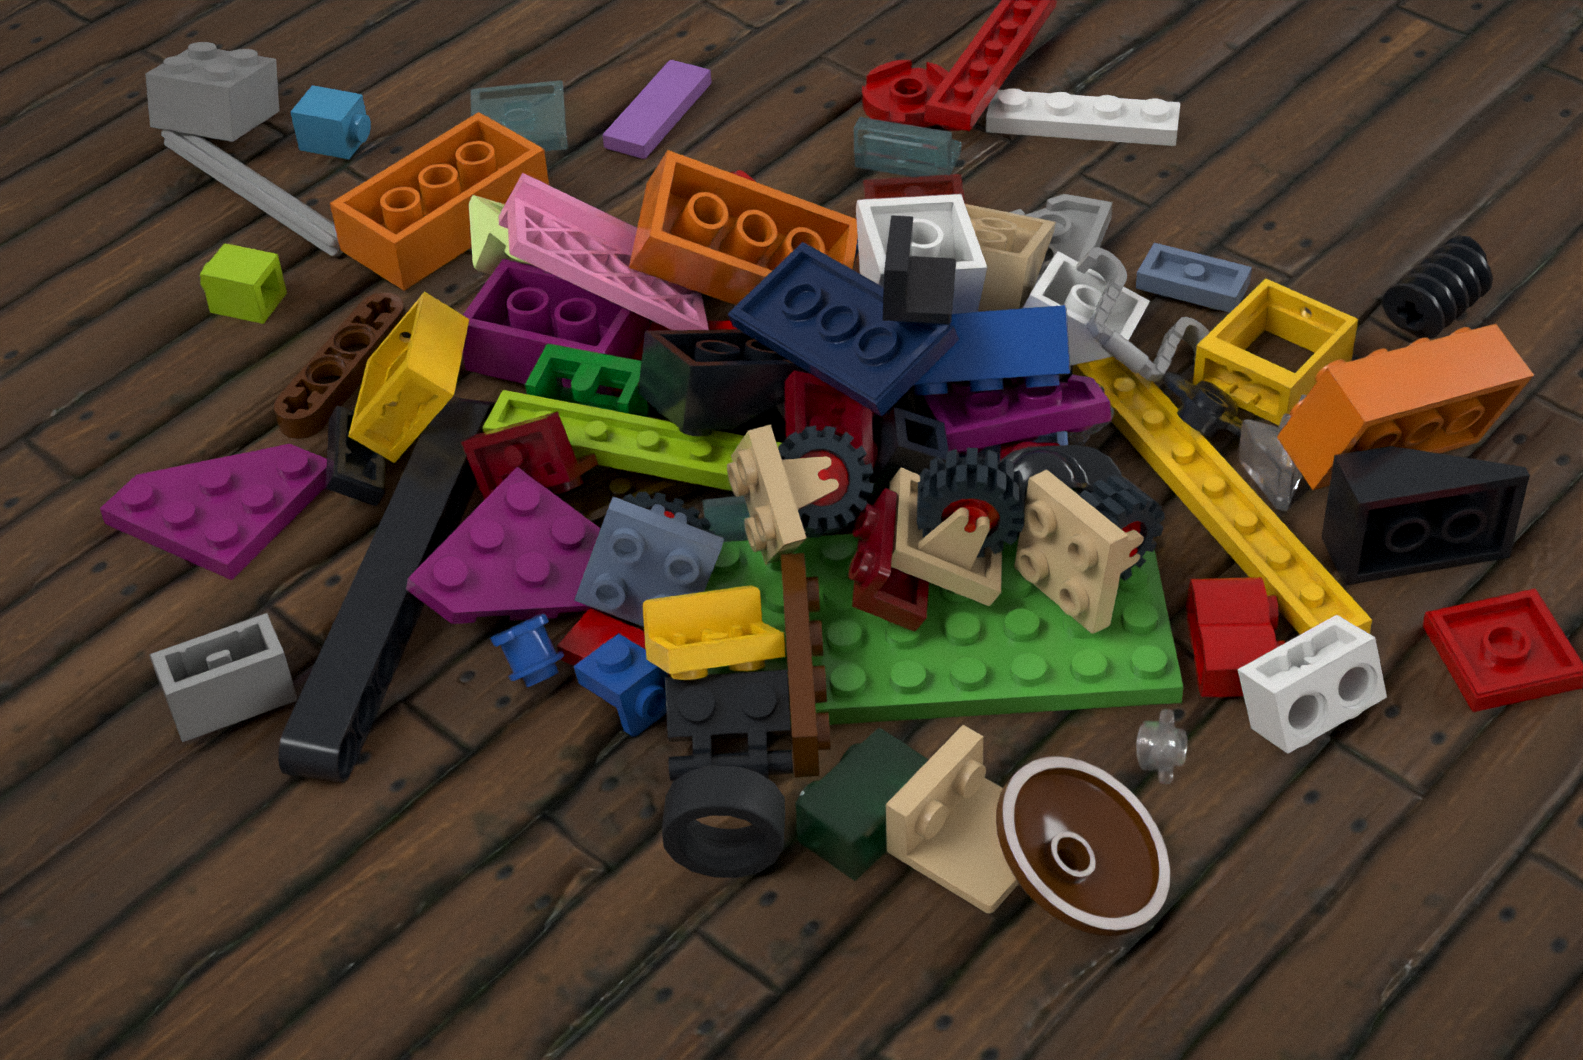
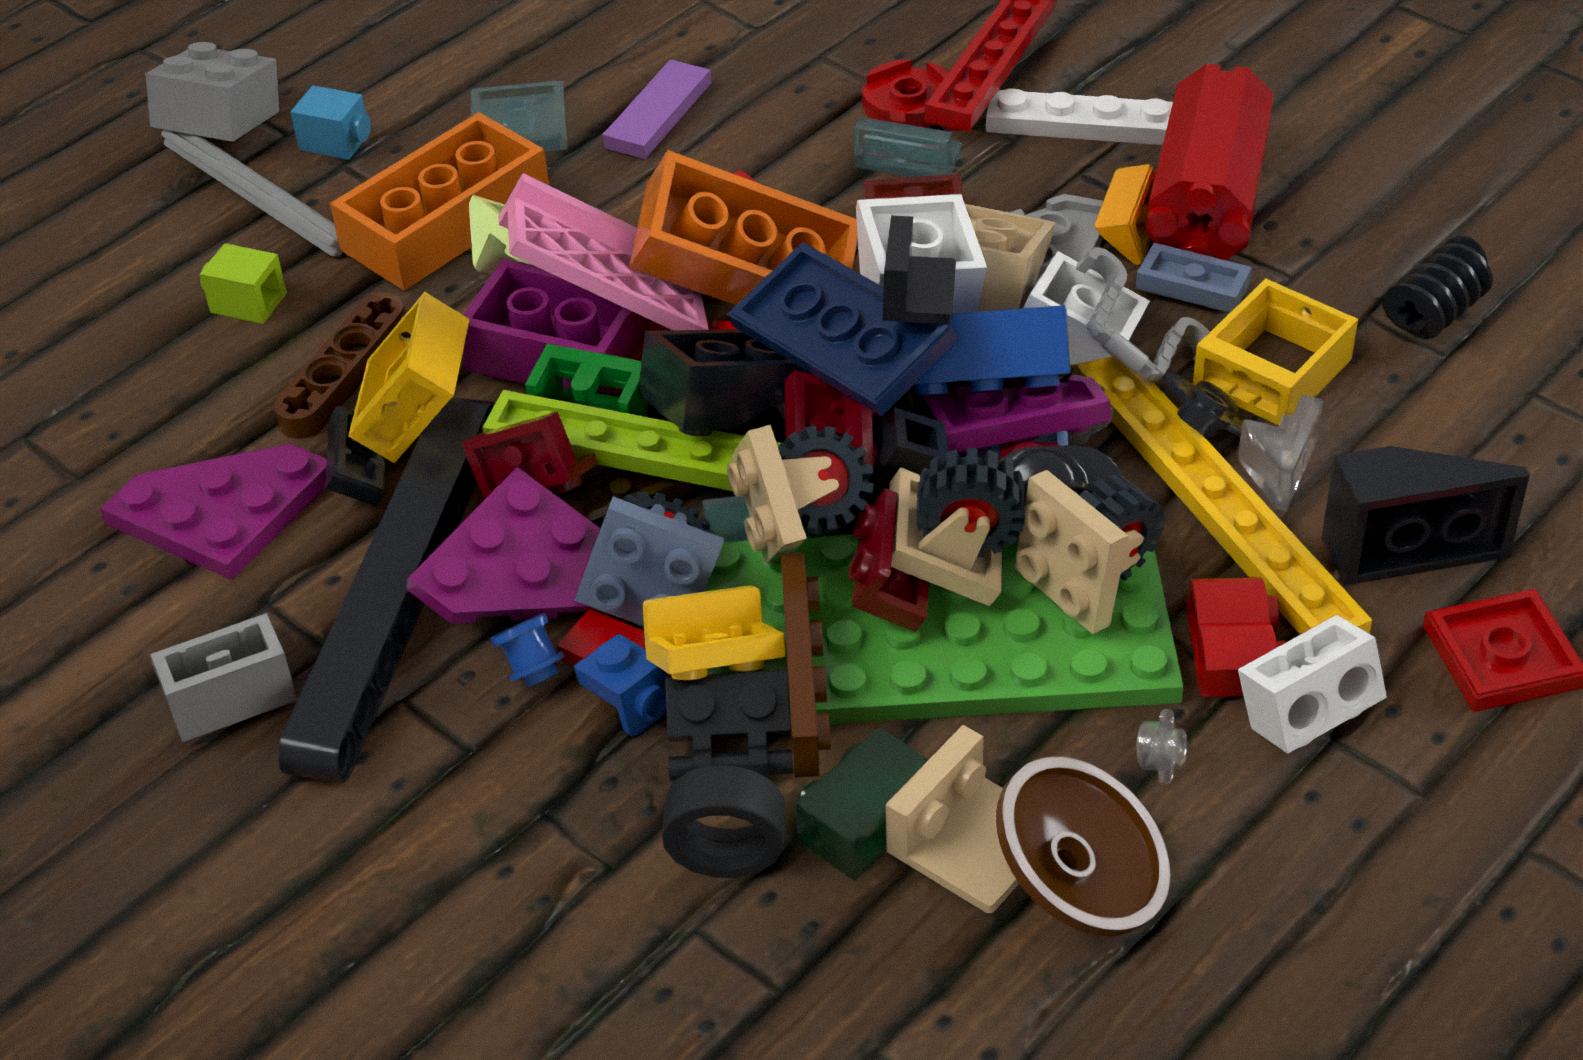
orange brick [1277,324,1534,490] -> none
none -> light orange slope [1094,164,1155,265]
none -> red brick [1146,63,1274,260]

